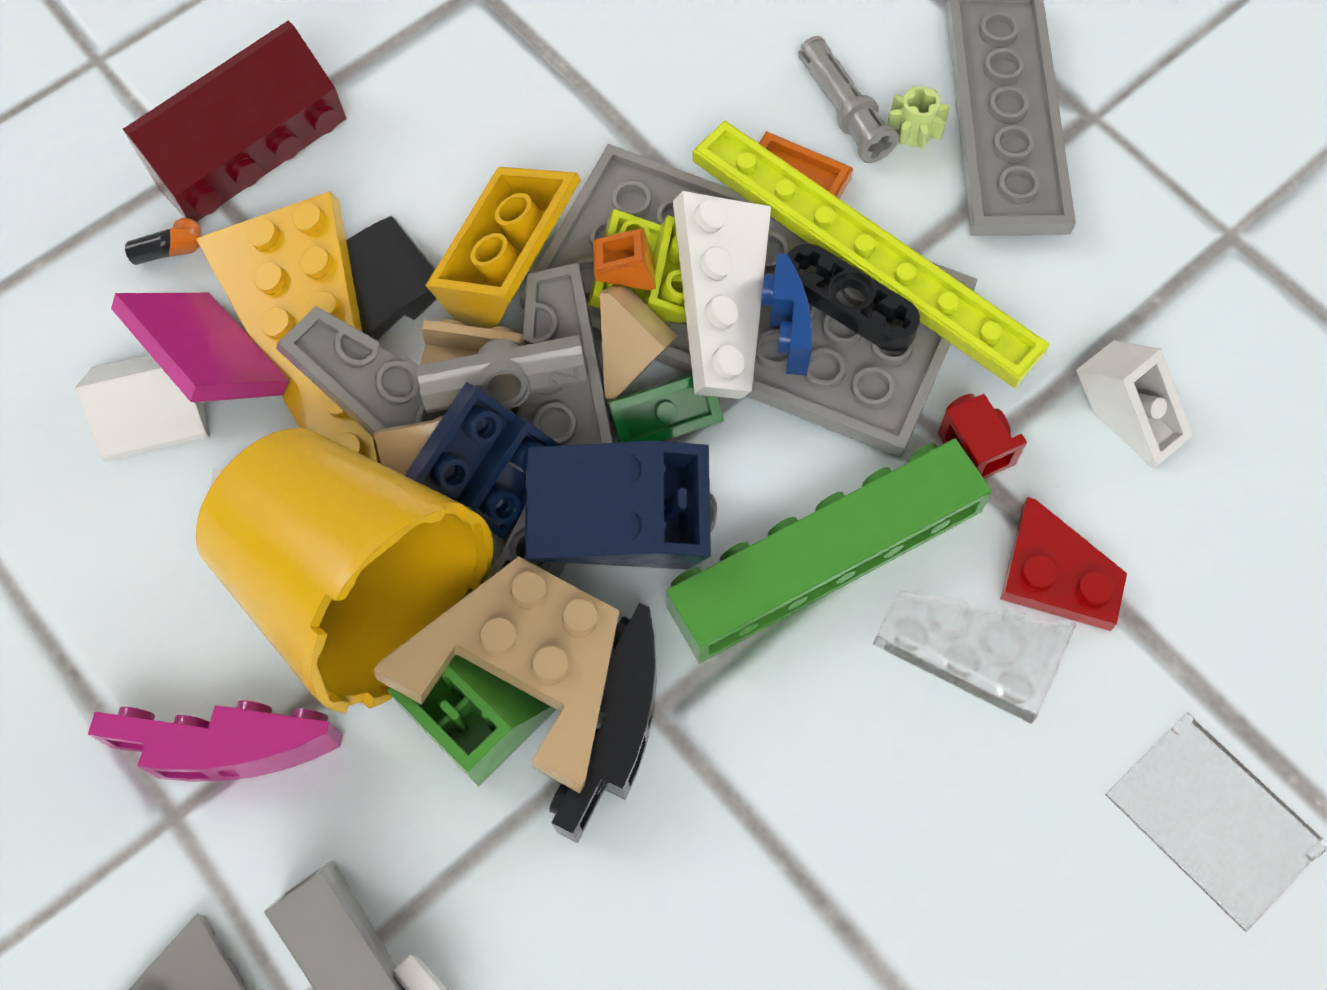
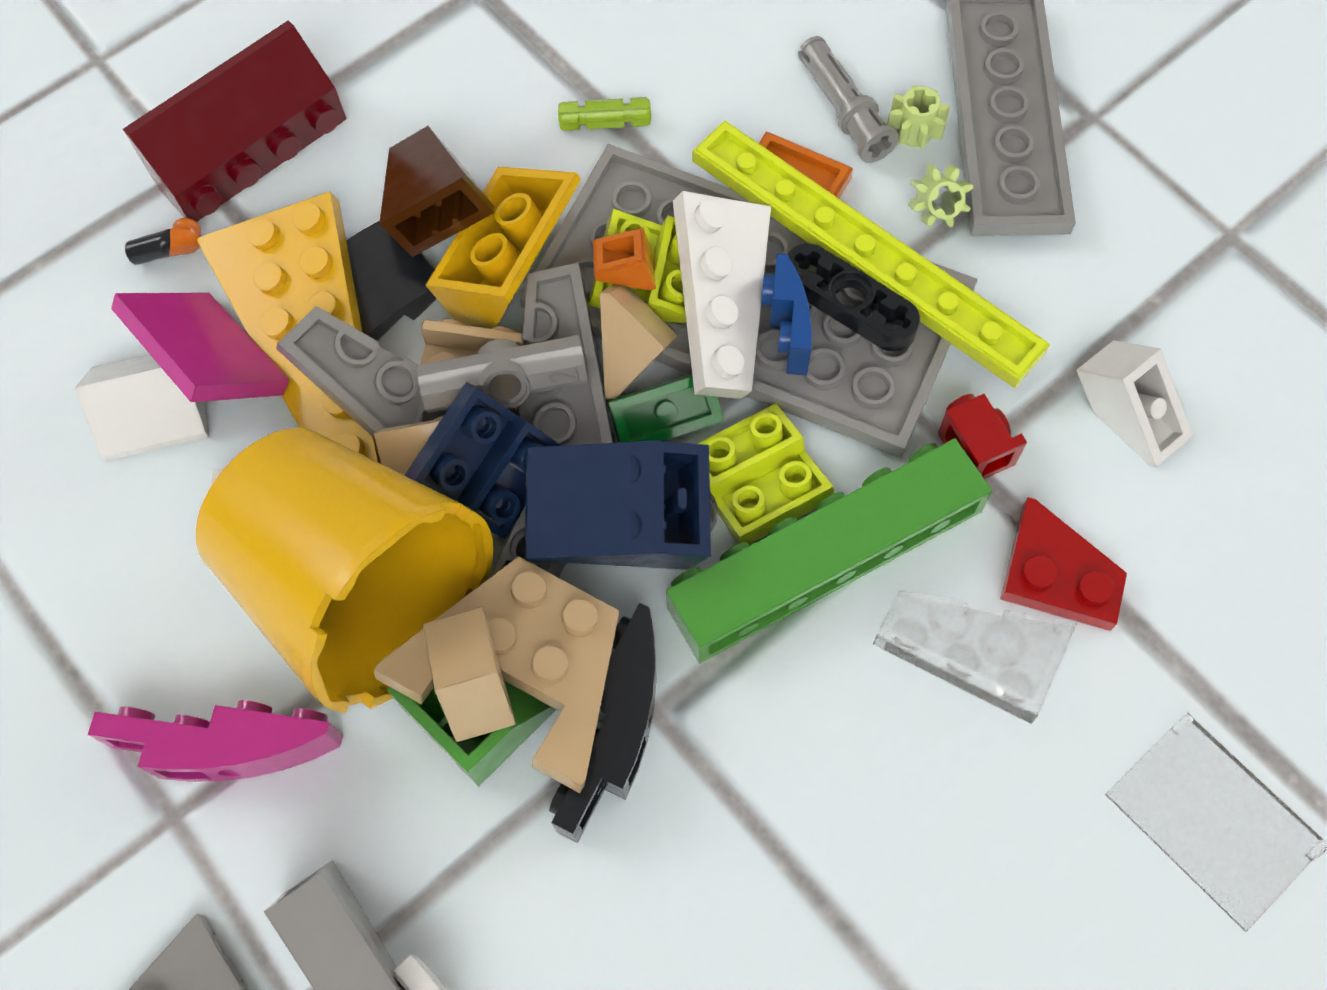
none -> reddish brown slope [379,126,495,257]
none -> tan slope [423,606,516,742]
none -> lime axle [558,97,651,131]
none -> neon yellow slope [697,403,834,544]
none -> yellowish green gear [908,164,973,227]

